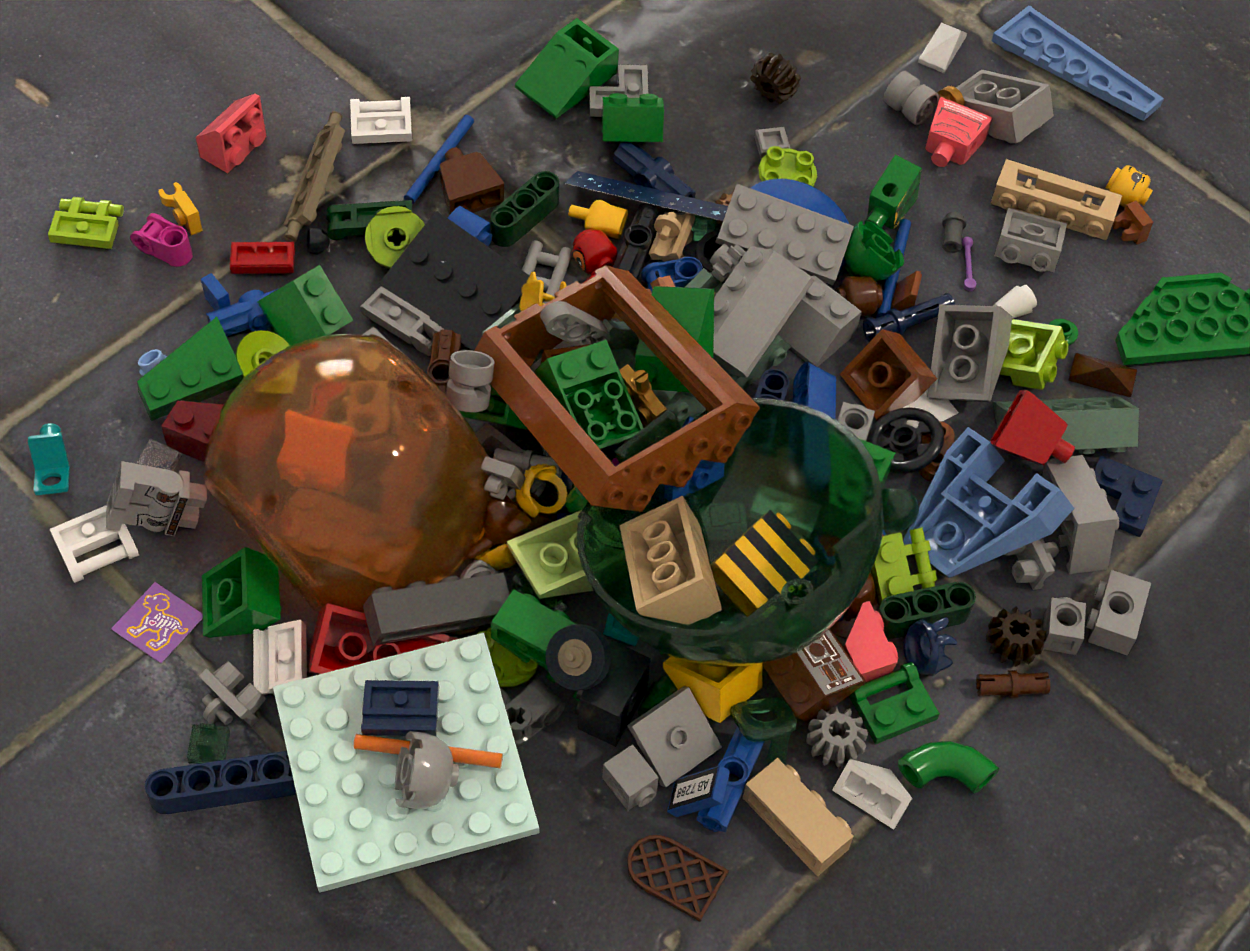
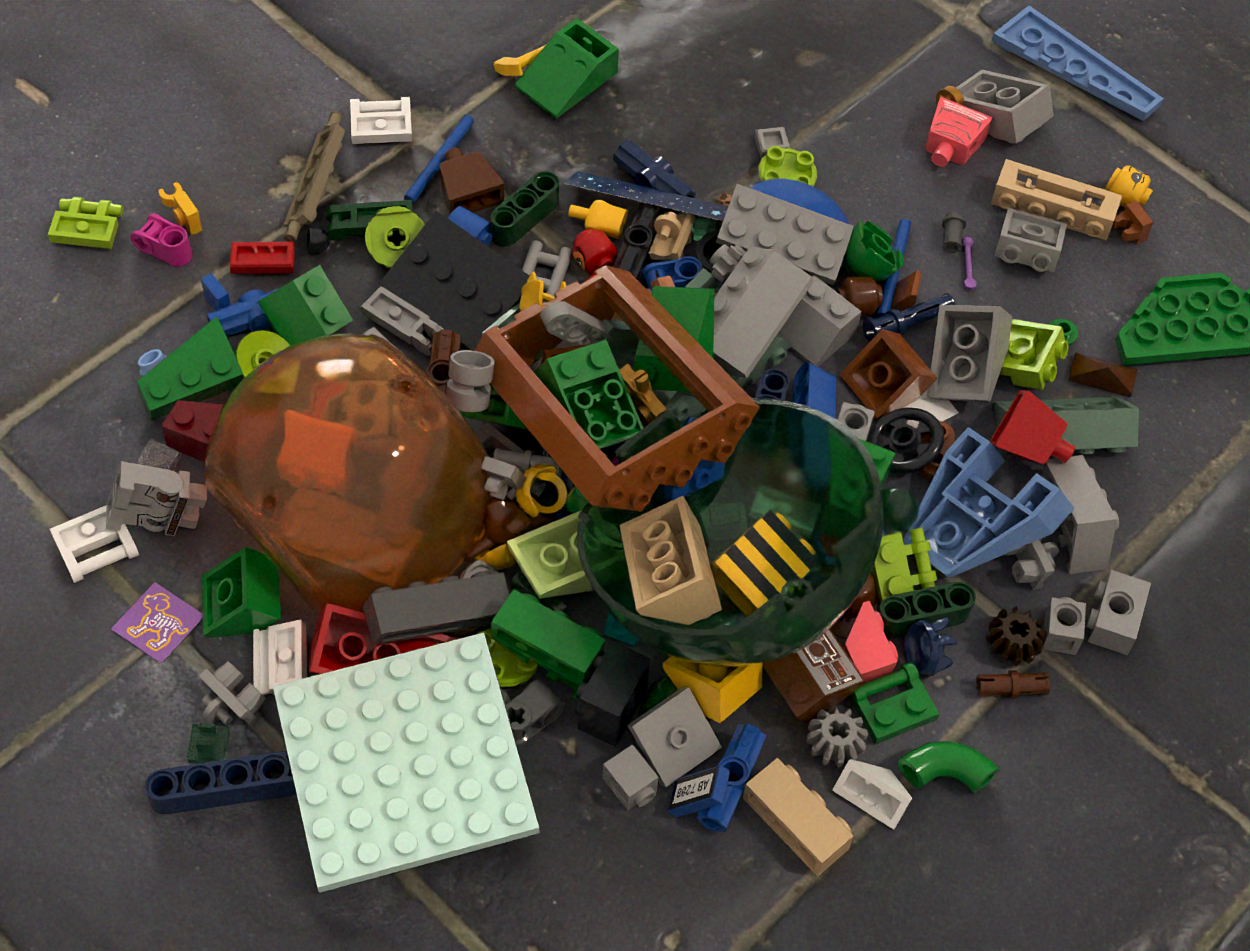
teal bracket [28,423,70,495] -> none
coral slope [196,94,267,174] -> none
orange bar [354,734,503,768] -> none
dark blue plate [361,680,440,736] -> none
light grey cylinder [395,731,459,809] -> none
black wheel [546,624,611,690] -> none
light grey plate [589,65,648,117] -> none
green slope [601,93,664,142] -> none
reddish brown window [627,835,729,922] -> none
clear green piece [730,697,797,766] -> none
dark brown gear [750,52,801,104] -> none
green torso [864,154,922,229] -> none
light grey wheel [883,71,939,125] -> none
white slope [918,23,967,73] -> none
white cone [993,285,1037,319] -> none
dark blue plate [1094,456,1163,537] -> none
none -> yellow piece [493,44,547,76]

